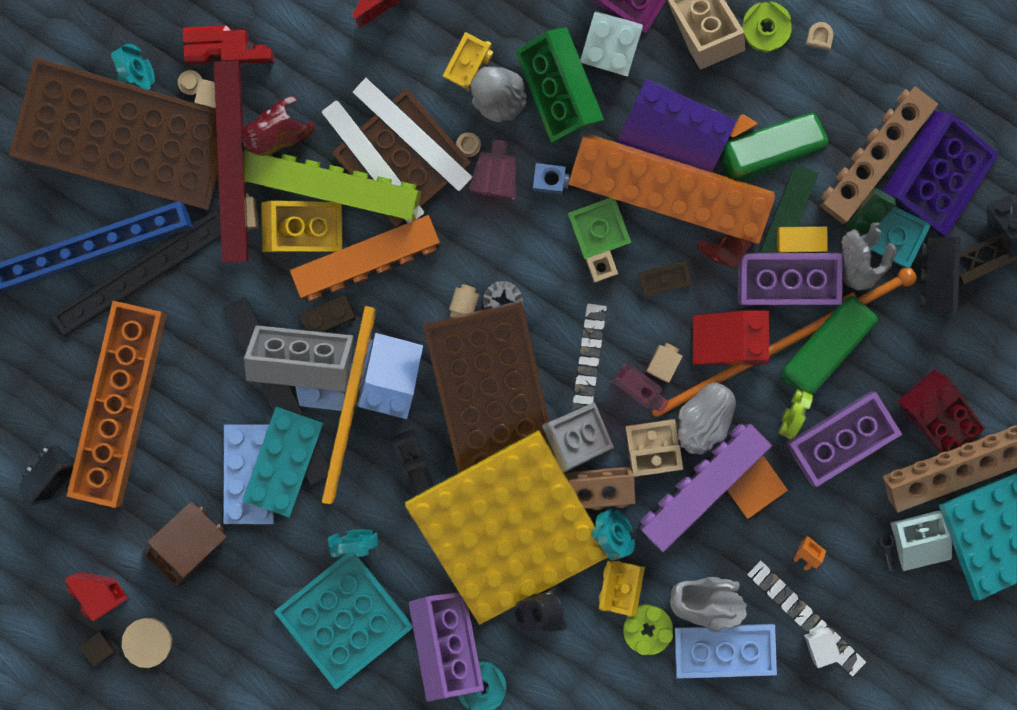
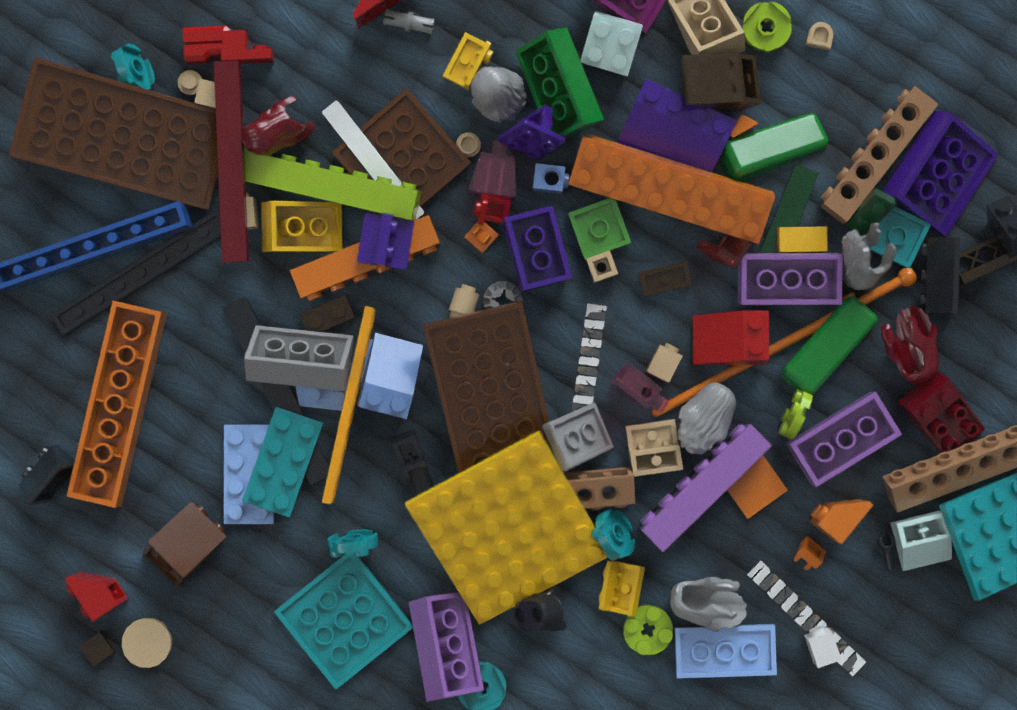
white sticker [353,78,472,191] -> none
none -> dark purple bracket [357,213,414,270]
none -> light grey pin [383,9,435,35]
none -> orange tile [464,222,499,254]
none -> red bracket [473,193,511,225]
none -> dark purple bracket [498,105,565,159]
none -> dark purple brick [501,205,572,293]
none -> dark brown slope [681,53,761,112]
none -> orange slope [809,499,873,544]
none -> dark red hair [880,306,939,384]

